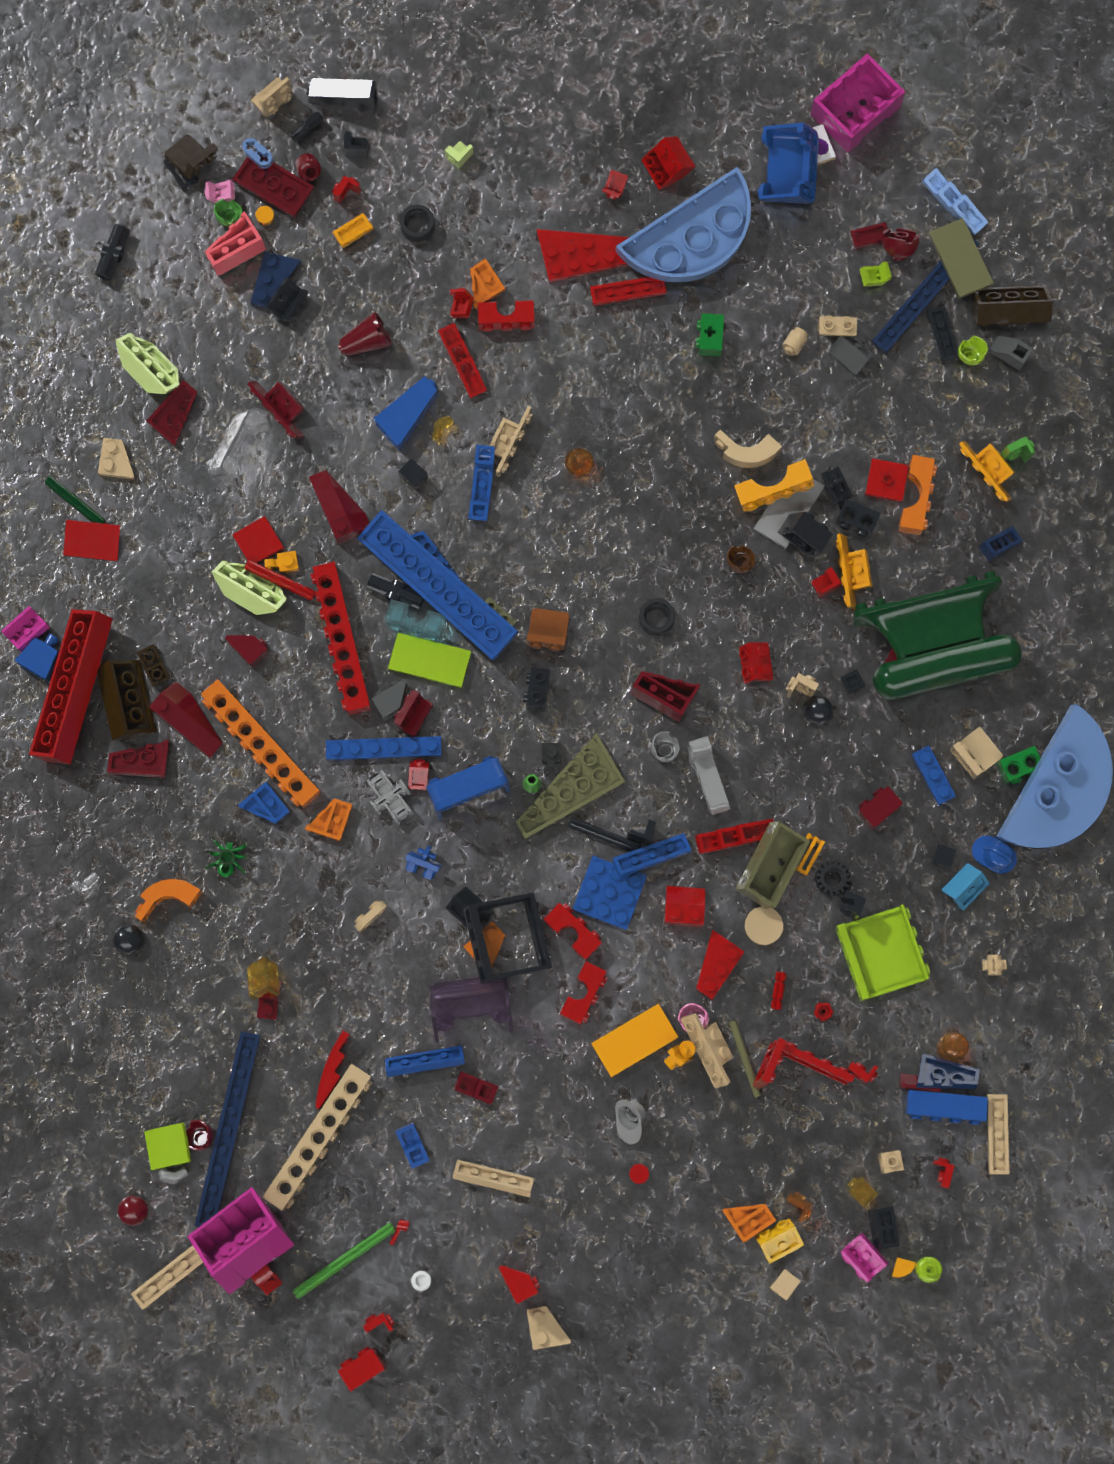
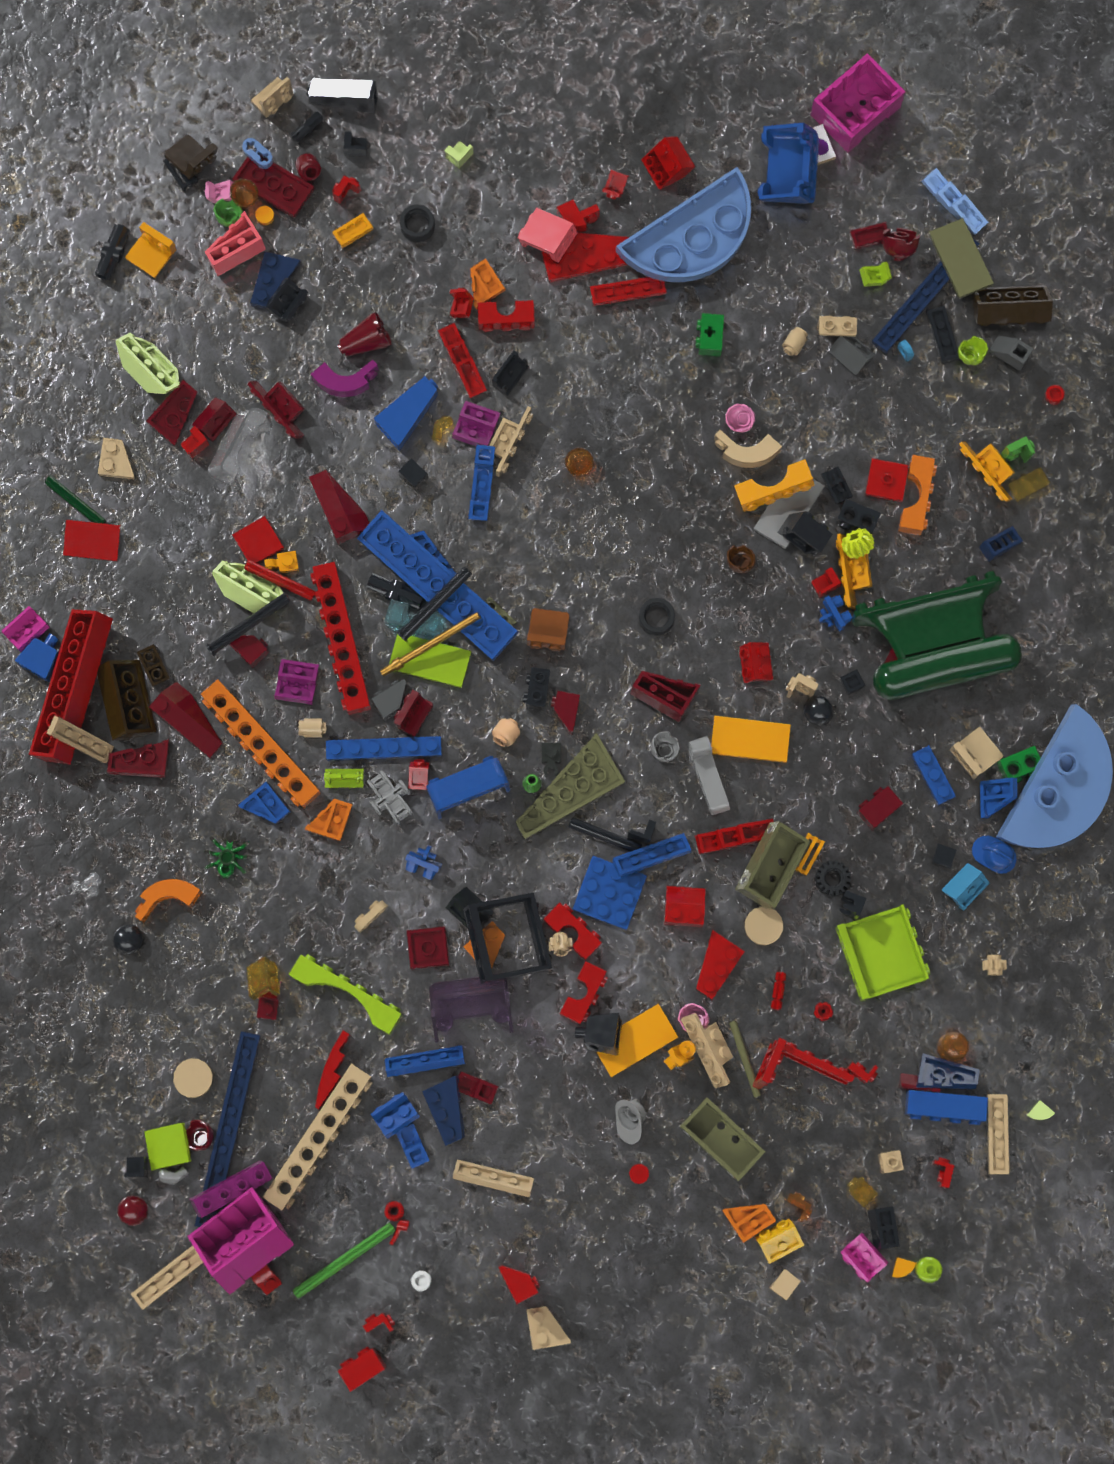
none -> tan plate [47,716,114,764]
none -> black panel [124,1157,148,1178]
none -> light orange bracket [125,222,177,278]
none -> tan tile [173,1058,213,1098]
none -> red panel [181,426,209,459]
none -> magenta brick [189,1161,272,1218]
none -> dark red panel [192,397,237,442]
none -> black axle [206,593,290,657]
none -> clear orange hair [229,179,259,208]
none -> magenta slope [274,659,319,705]
none -> lime arch [289,954,402,1036]
none -> tan brick [299,718,327,738]
none -> magenta arch [311,360,379,397]
none -> lime hinge [324,769,364,788]
none -> blue bracket [371,1092,420,1139]
none -> pearl gold bar [380,612,481,676]
none -> red plate [384,1201,404,1221]
none -> black axle [396,567,472,642]
none -> dark red tile [407,926,449,970]
none -> dark blue wing [422,1075,465,1146]
none -> magenta slope [452,401,501,446]
none -> black hinge [492,350,529,396]
none -> light nougat head [492,718,520,747]
none -> coral panel [517,208,578,263]
none -> tan gear [549,932,573,957]
none -> dark red slope [551,690,580,735]
none -> red brick [557,199,600,233]
none -> black torso [575,1013,622,1055]
none -> olive piece [679,1097,765,1182]
none -> light orange tile [711,716,791,763]
none -> bright pink hair [725,404,755,433]
none -> blue hips [819,595,853,632]
none -> neon yellow gear [841,528,875,559]
none -> dark azure tile [897,340,914,362]
none -> blue wing [980,778,1018,819]
none -> clear yellow tile [1007,467,1050,502]
none -> yellowish green tile [1027,1100,1055,1120]
none -> red tile [1045,385,1065,405]

